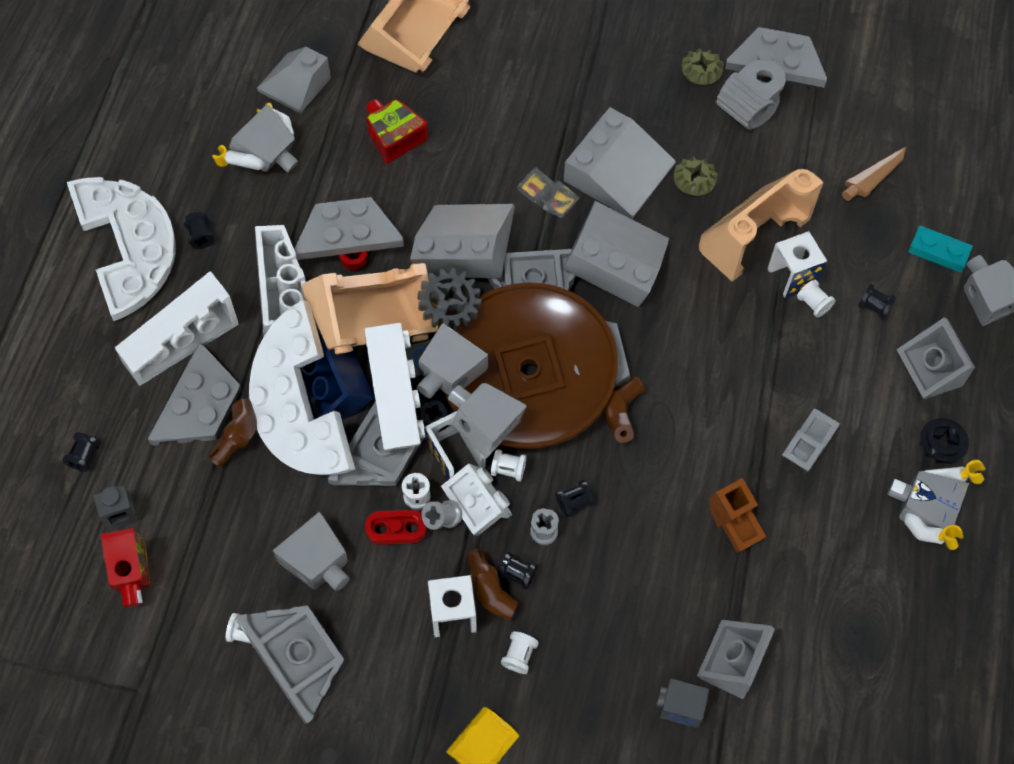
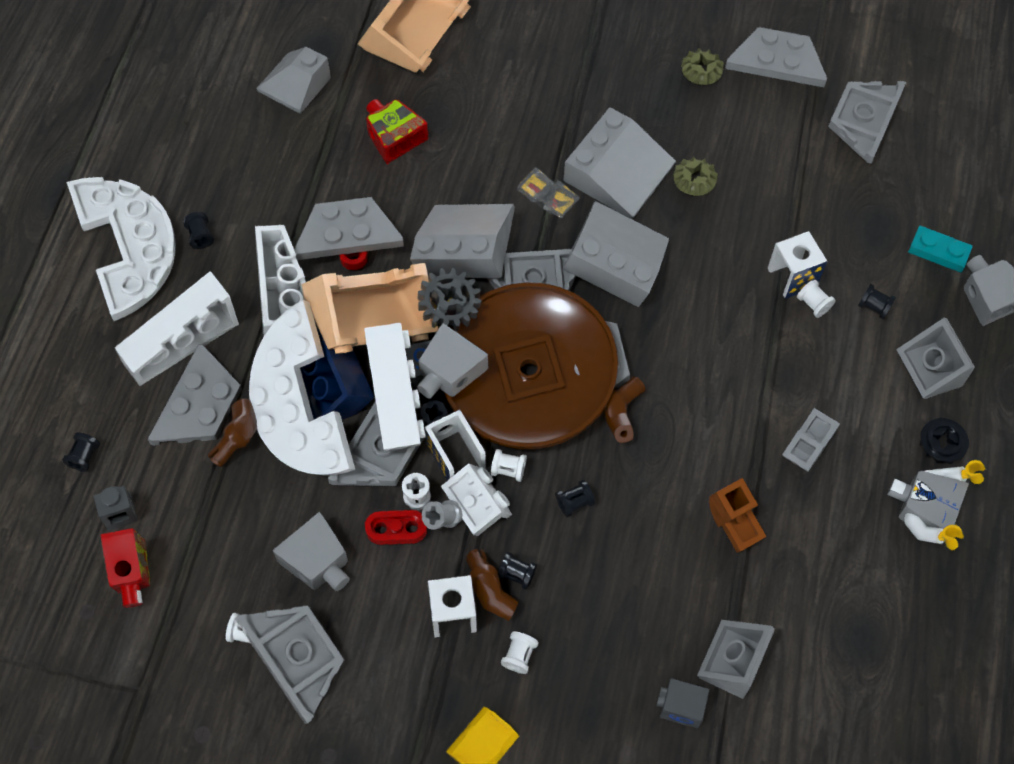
light grey torso [212,103,298,173] -> none
light grey torso [448,383,527,458] -> none
light grey bush [530,508,559,545] -> none
light nougat windscreen [699,169,823,282] -> none
light grey piece [716,60,786,130] -> none
medium nougat bar [842,147,906,201] -> none
none -> light grey wing [829,81,906,164]

